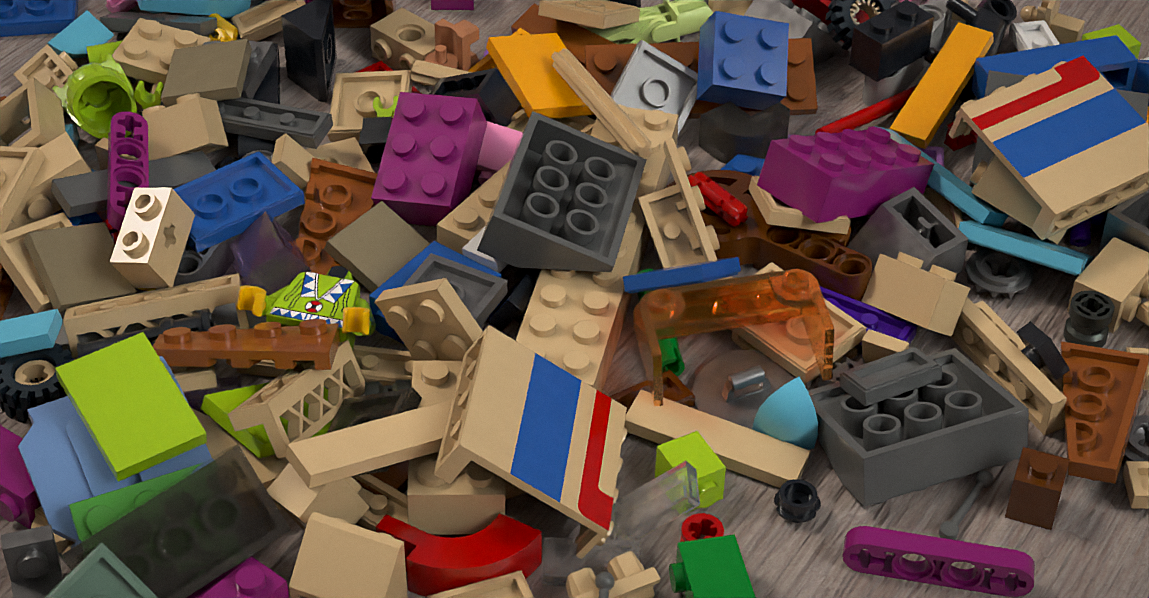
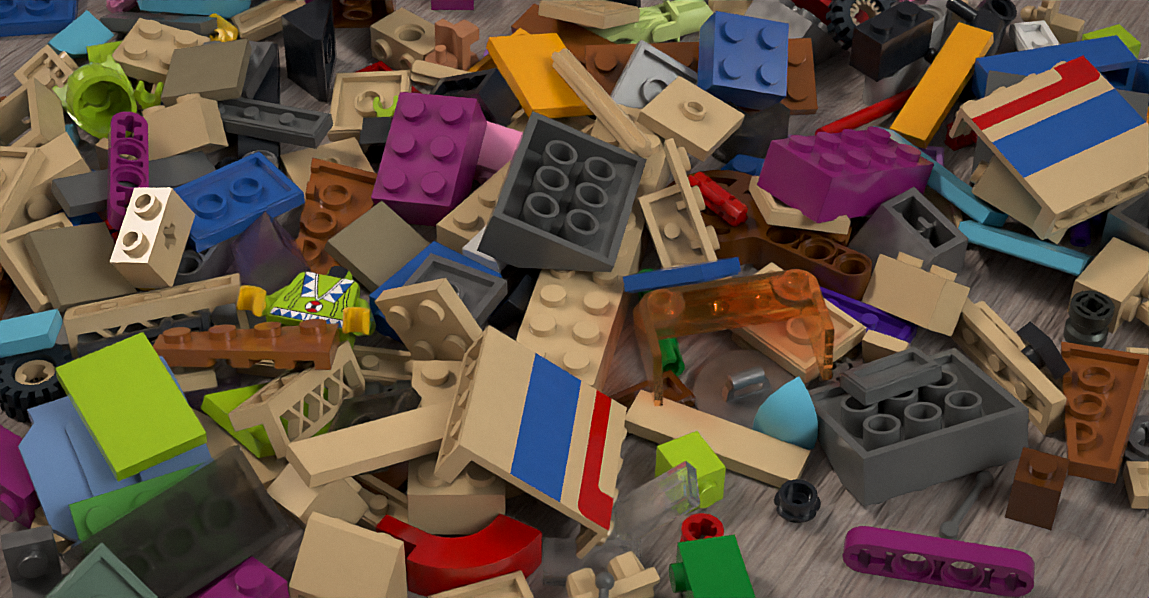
tan tile [272,134,314,189] -> none
flat silver gear [965,248,1034,300] -> none
none -> tan plate [637,76,745,162]

